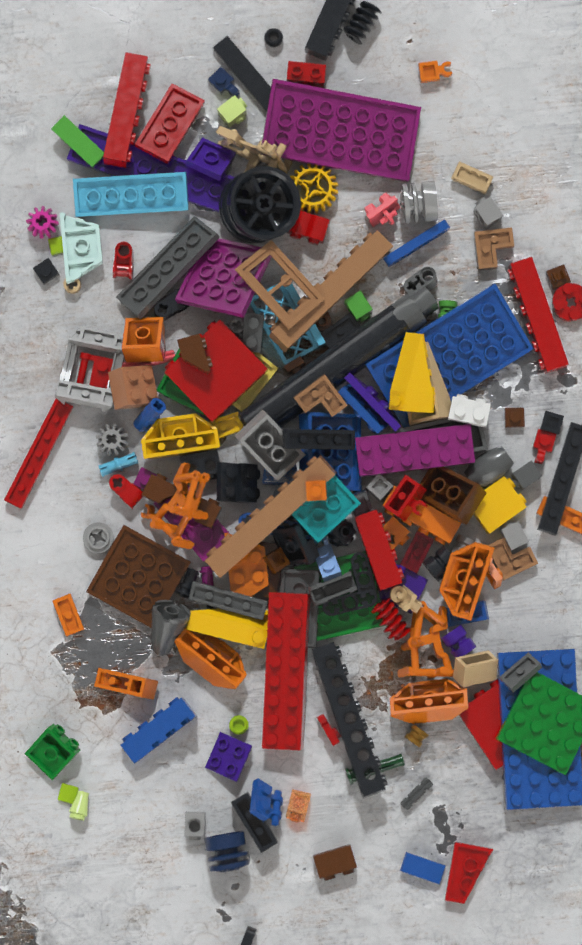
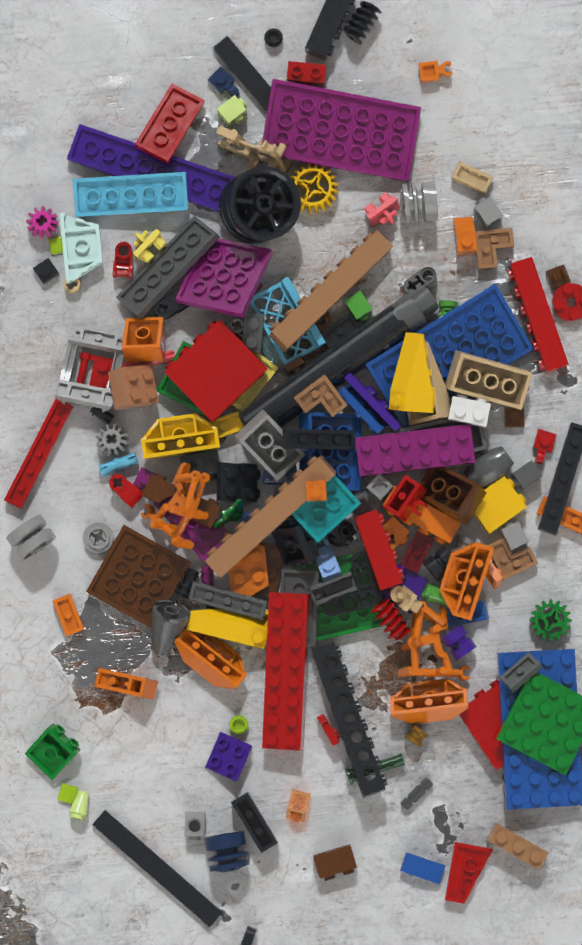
bright green tile [51,116,104,168] -> none
red brick [103,52,151,168] -> none
blue wedge [121,697,197,764] -> none
blue axle [133,398,166,432] -> none
reddish brown slope [177,334,213,374] -> none
dark purple plate [185,138,236,181] -> none
medium nougat door [235,240,325,330] -> none
blue plate [250,778,283,826] -> none
reddish brown plate [263,547,290,574] -> none
red brick [287,210,330,245] -> none
blue beam [383,220,450,267] -> none
tan piece [453,650,498,687] -> none
black plate [540,411,564,435] -> none
none -> light grey wheel [6,514,56,561]
none -> black pin [90,407,115,424]
none -> black tile [92,810,222,927]
none -> light yellow hips [133,229,167,264]
none -> green plate [213,499,244,528]
none -> bright green cone [421,583,447,606]
none -> tan brick [445,350,533,410]
none -> orange slope [453,217,477,256]
none -> medium nougat brick [486,822,548,870]
none -> green gear [529,599,572,641]

